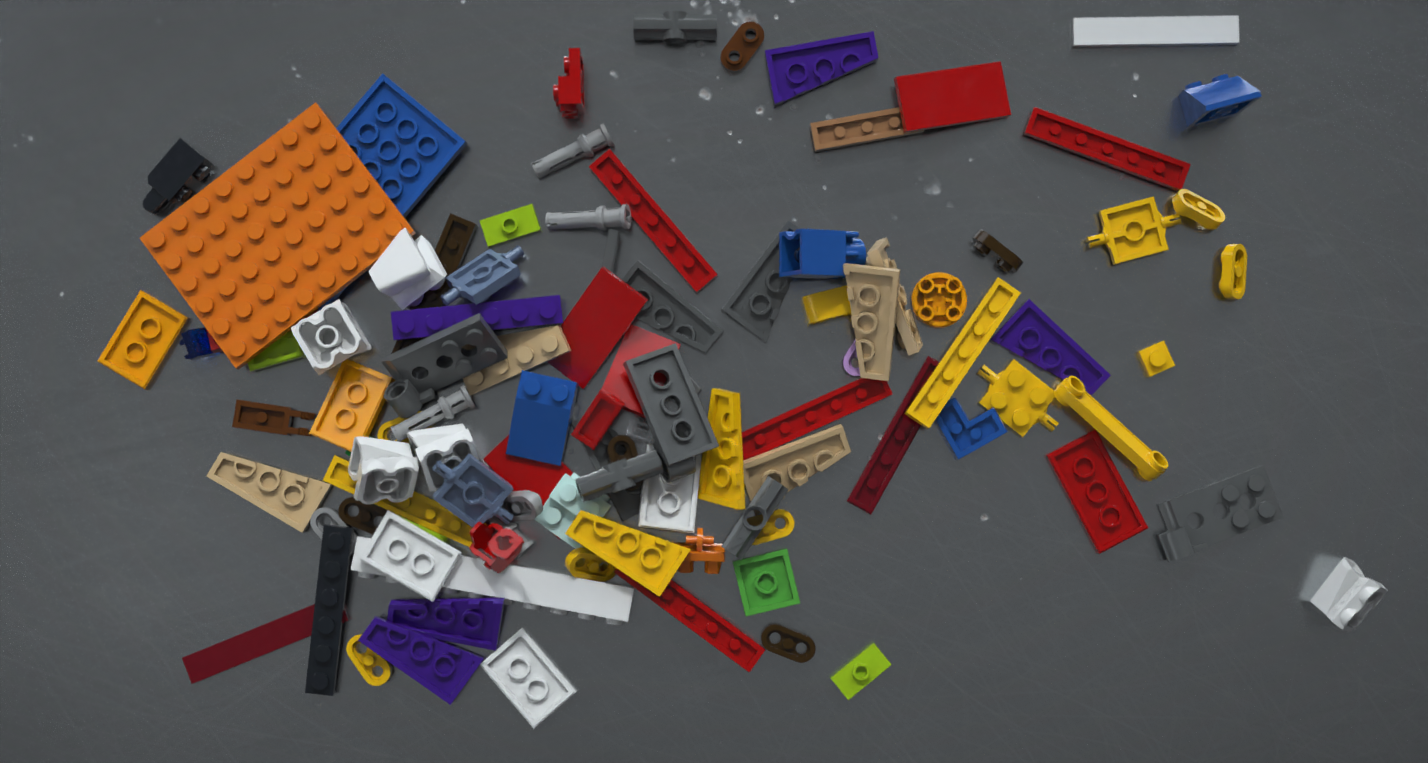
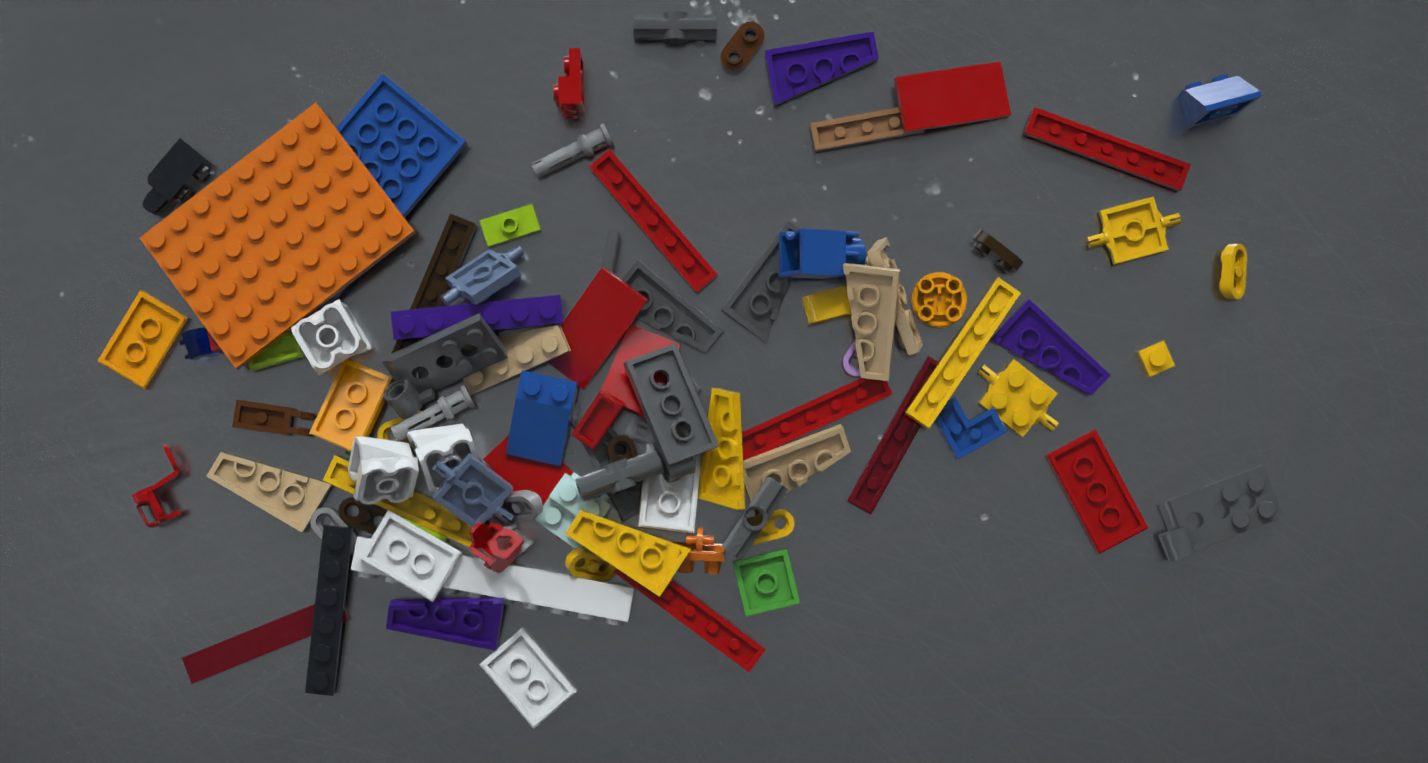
yellow plate [346,634,392,686] -> none
dark purple wing [358,616,484,705] -> none
white piece [369,227,447,310] -> none
light grey pin [545,204,631,231] -> none
dark brown plate [761,624,816,663] -> none
lime plate [830,642,892,700] -> none
yellow piece [1054,376,1168,481] -> none
white tile [1072,15,1240,47] -> none
yellow plate [1172,189,1225,229] -> none
white piece [1310,557,1388,632] -> none
none -> red piece [131,444,181,528]

